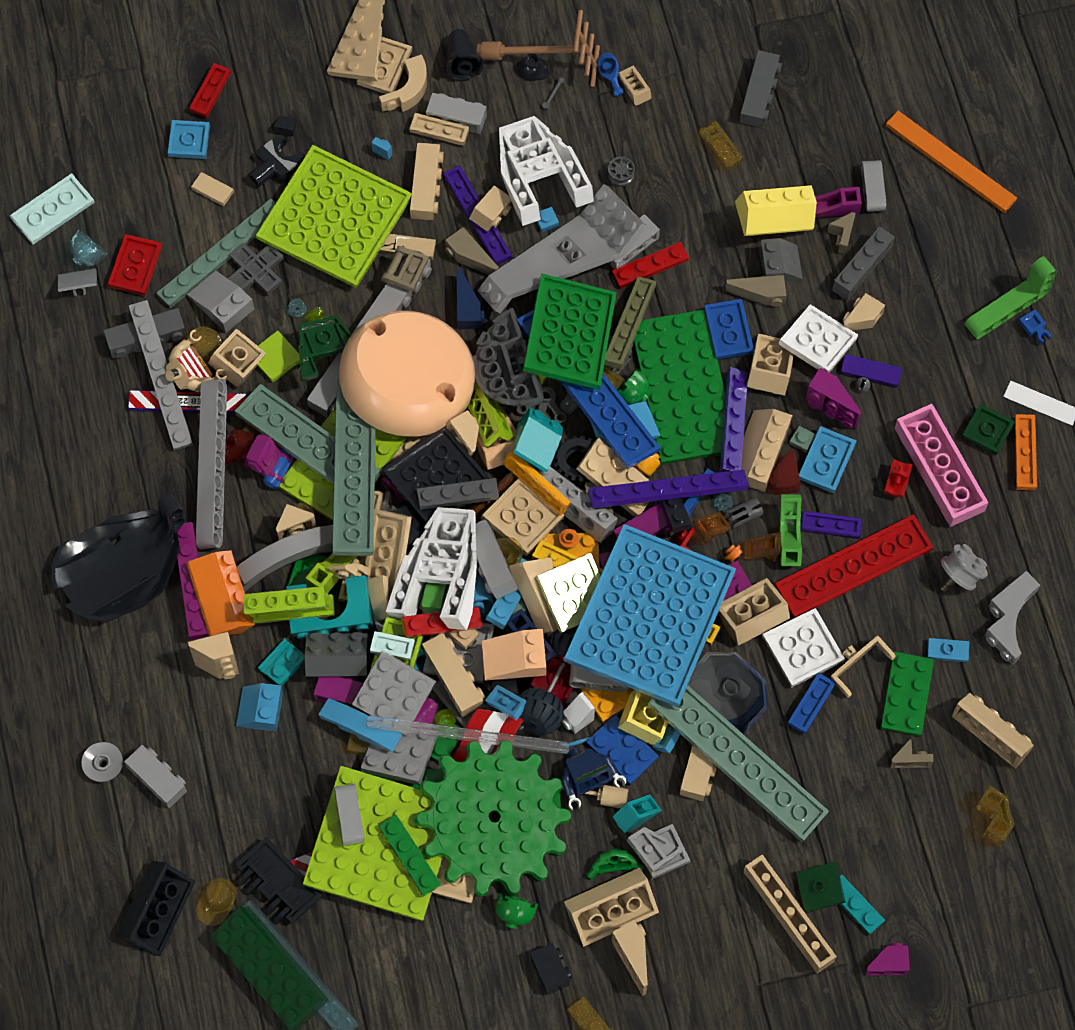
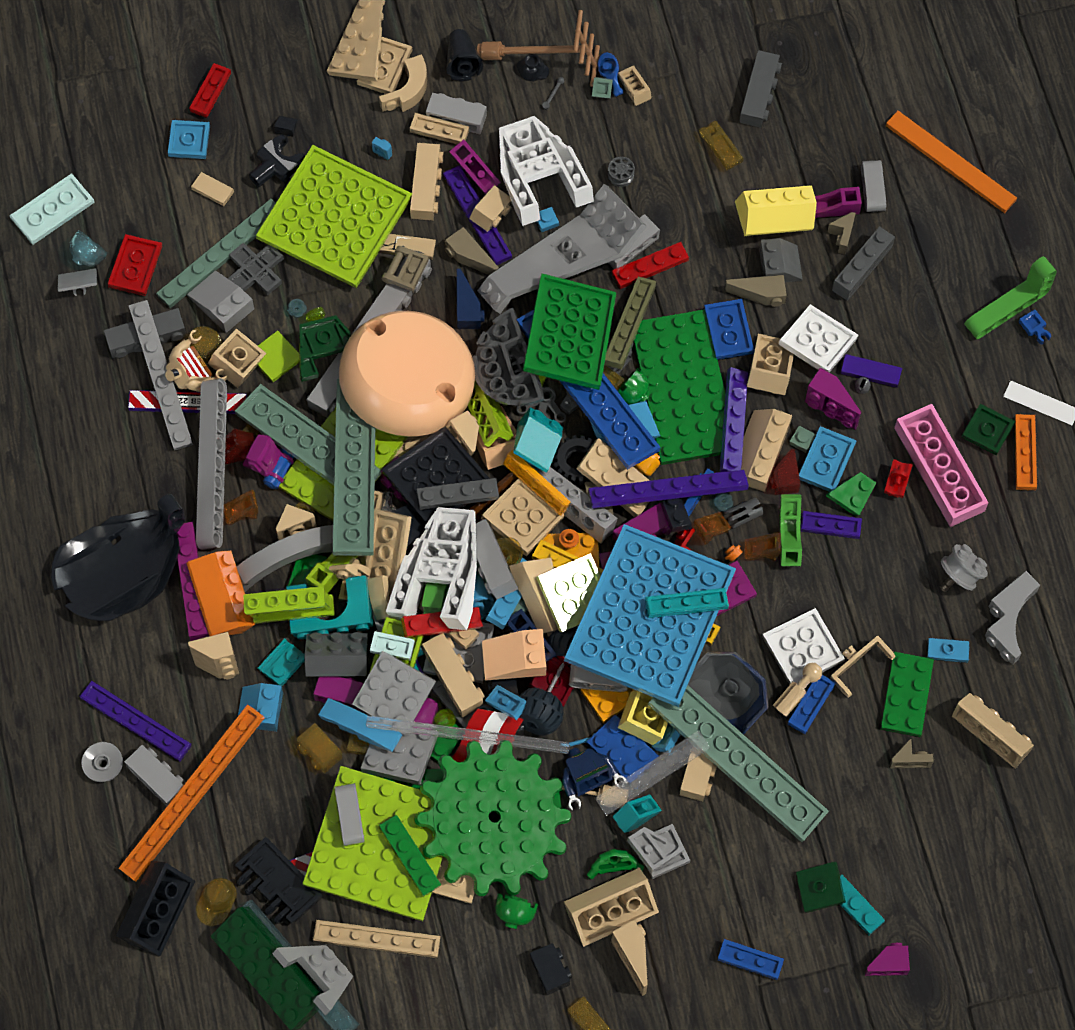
white slope [562,692,595,734] -> none
tan slope [718,578,790,646] -> none
tan brick [744,855,837,974] -> none
red plate [775,514,934,618] -> none
tan slope [843,293,885,331] -> none
clear yellow brick [976,786,1015,848] -> none
none -> dark purple tile [80,681,192,762]
none -> orange plate [119,704,265,882]
none -> clear orange slope [224,490,258,525]
none -> light grey wing [272,945,353,1016]
none -> clear yellow brick [296,723,343,774]
none -> tan tile [313,920,441,958]
none -> magenta slope [449,139,501,194]
none -> sand green plate [592,77,613,98]
none -> clear plate [595,731,710,816]
none -> teal tile [645,588,729,618]
none -> blue plate [717,939,784,980]
none -> tan piece [773,663,822,717]
none -> green wing [826,472,876,516]

